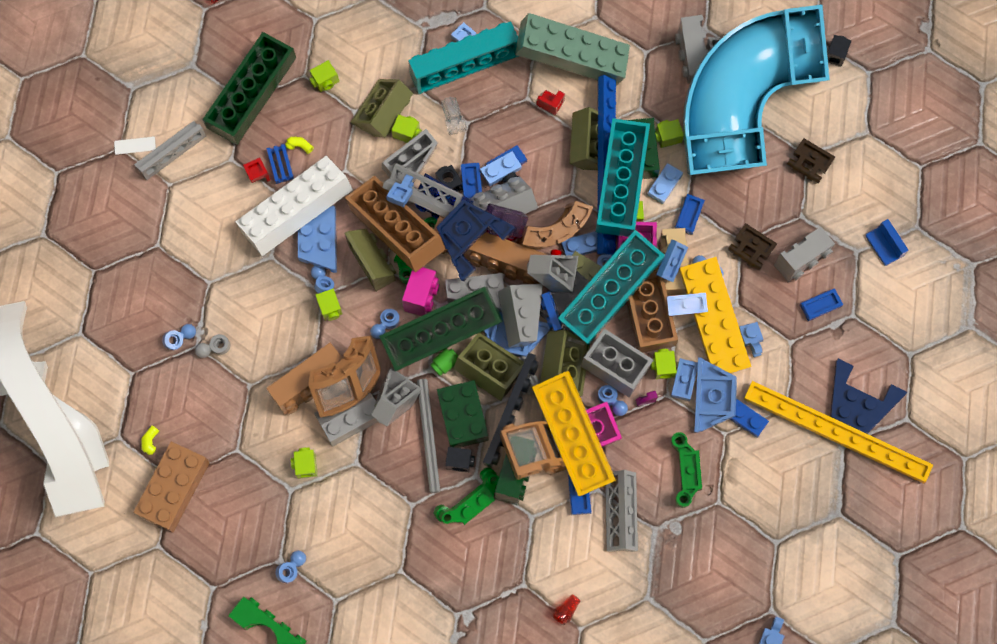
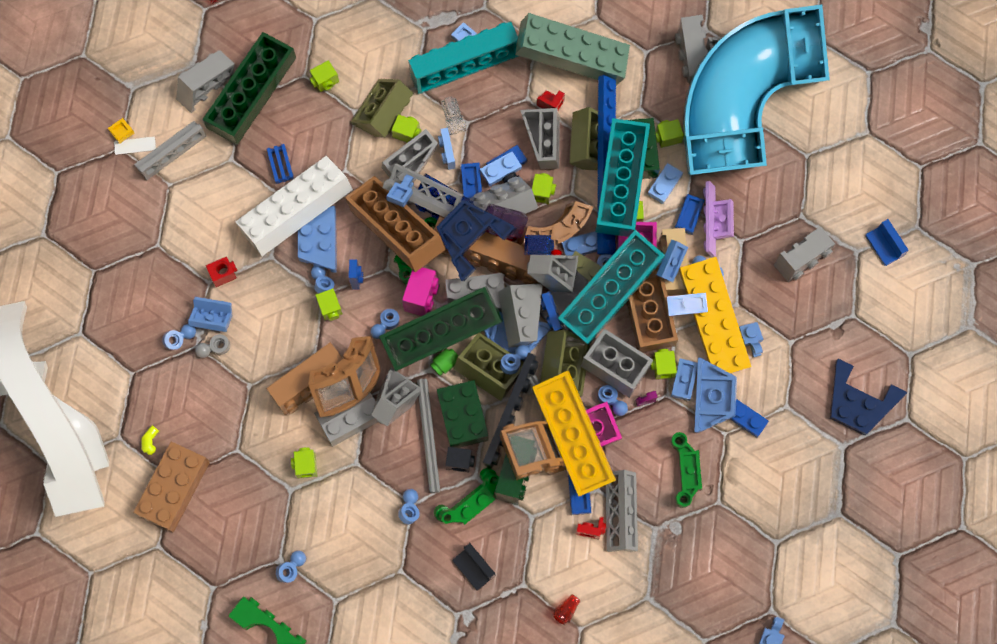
red panel [243,157,270,183] -> none
neon yellow arm [285,137,314,154] -> none
olive slope [345,229,396,291] -> none
black brick [435,165,463,198] -> none
dark brown plate [727,223,777,270] -> none
yellow plate [743,381,933,483] -> none
dark brown plate [786,138,835,184] -> none
blue tile [800,288,843,322] -> none
black brick [827,35,852,67] -> none
none -> yellow tile [108,118,135,144]
none -> light grey wedge [176,50,235,113]
none -> medium blue bracket [188,297,232,332]
none -> red brick [206,256,238,288]
none -> blue plate [349,259,364,290]
none -> medium blue plate [398,489,420,524]
none -> light blue plate [438,128,455,170]
none -> black panel [453,543,496,591]
none -> medium blue plate [500,345,531,374]
none -> light grey wedge [520,108,560,169]
none -> clear blue brick [524,235,554,255]
none -> lime brick [532,173,556,204]
none -> red bracket [576,517,607,540]
none -> lavender bracket [703,181,734,257]

